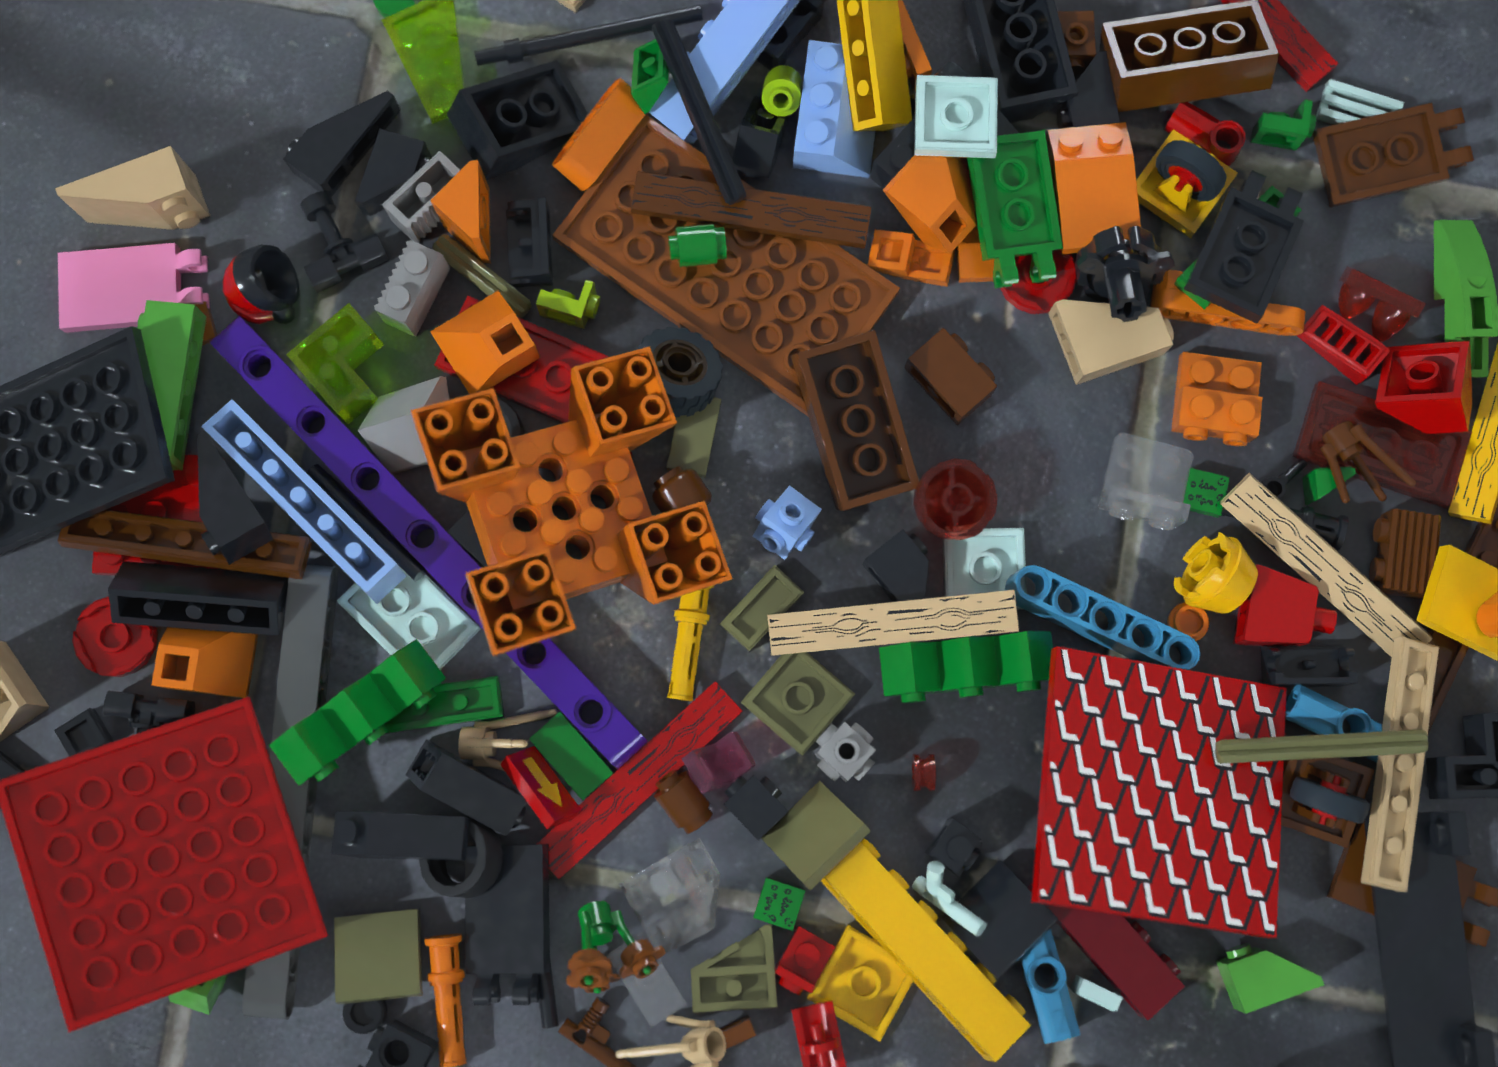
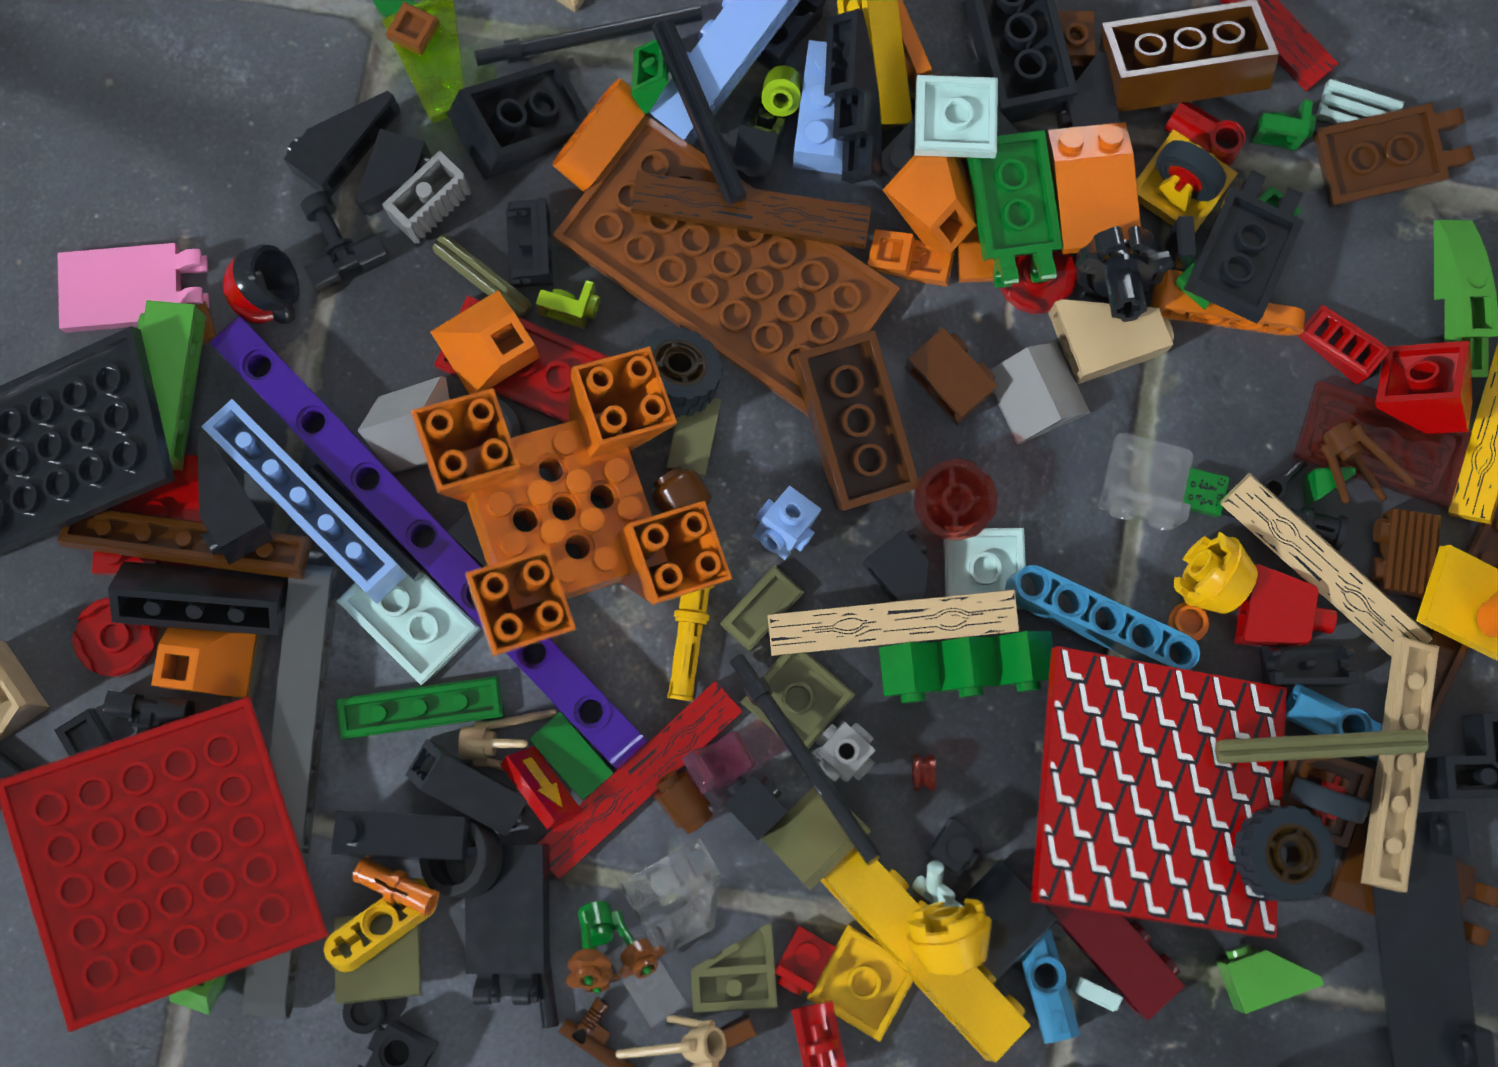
tan slope [55,146,210,230] -> none
green brick [269,639,446,786] -> none
clear neon green brick [286,303,384,424] -> none
light grey brick [374,240,450,337] -> none
orange pin [424,934,467,1067] -> none
orange slope [430,160,491,263] -> none
green brick [668,224,727,267] -> none
green tile [753,877,805,931] -> none
orange plate [1171,352,1263,446] -> none
clear red tile [1339,266,1426,342] -> none
none -> yellow beam [324,878,437,972]
none -> orange pin [353,857,440,916]
none -> dark orange tile [385,2,440,56]
none -> black bar [730,654,881,865]
none -> black slope [824,9,882,184]
none -> yellow cone [907,899,992,975]
none -> light grey slope [990,342,1090,445]
none -> black tile [1164,216,1196,272]
none -> black wheel [1233,806,1336,902]

